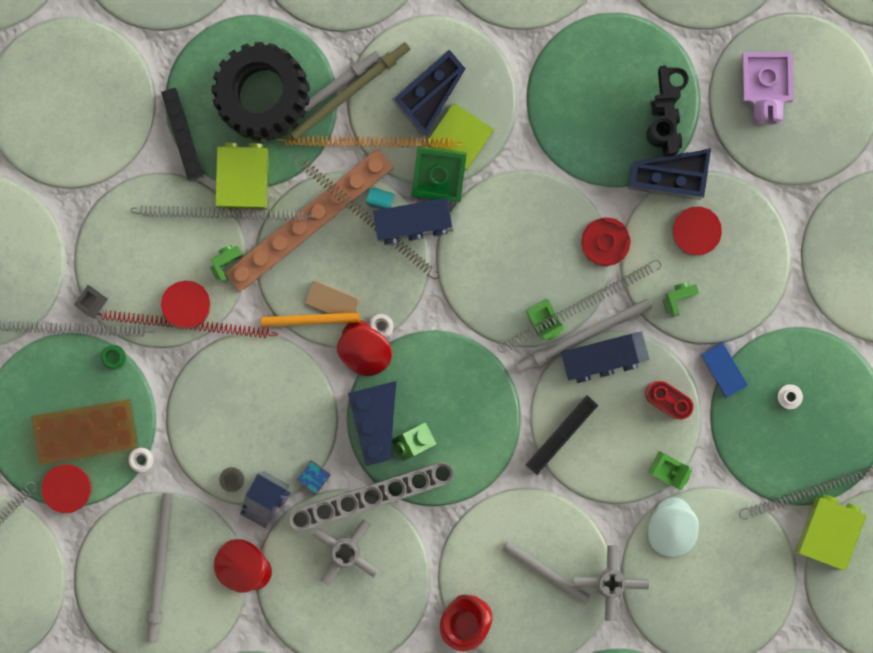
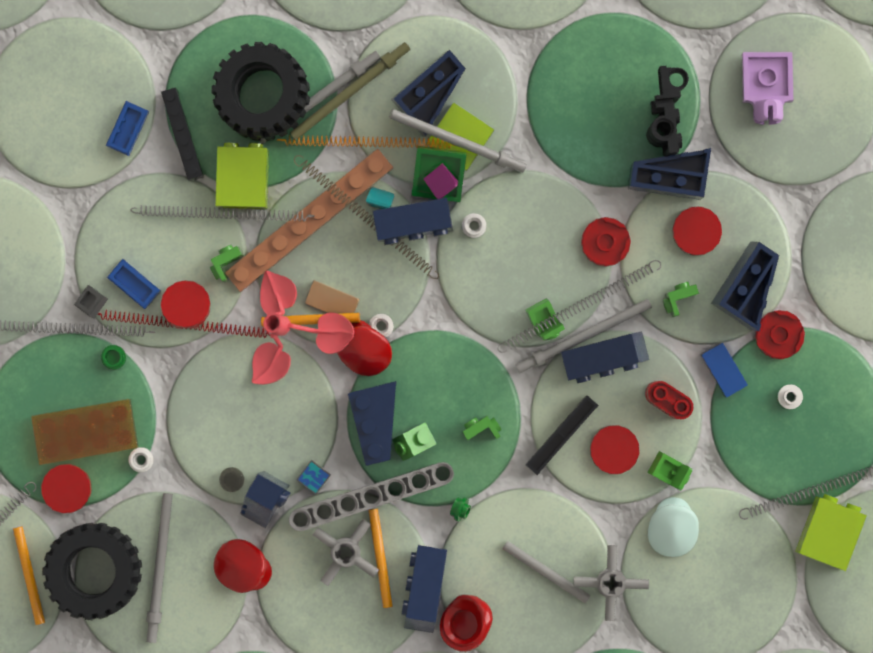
none -> light orange bar [13,526,45,625]
none -> black tyre [42,523,142,620]
none -> blue plate [106,101,149,156]
none -> blue tile [107,259,161,309]
none -> coral plant [252,271,355,385]
none -> light orange bar [368,508,393,608]
none -> light grey bar [389,109,527,173]
none -> dark blue wedge [401,545,447,633]
none -> magenta slope [424,163,458,199]
none -> green plate [450,497,471,522]
none -> white plate [462,213,486,238]
none -> bright green bracket [462,416,502,440]
none -> red tile [590,425,640,474]
none -> dark blue wedge [711,241,779,331]
none -> red tile [754,310,805,359]

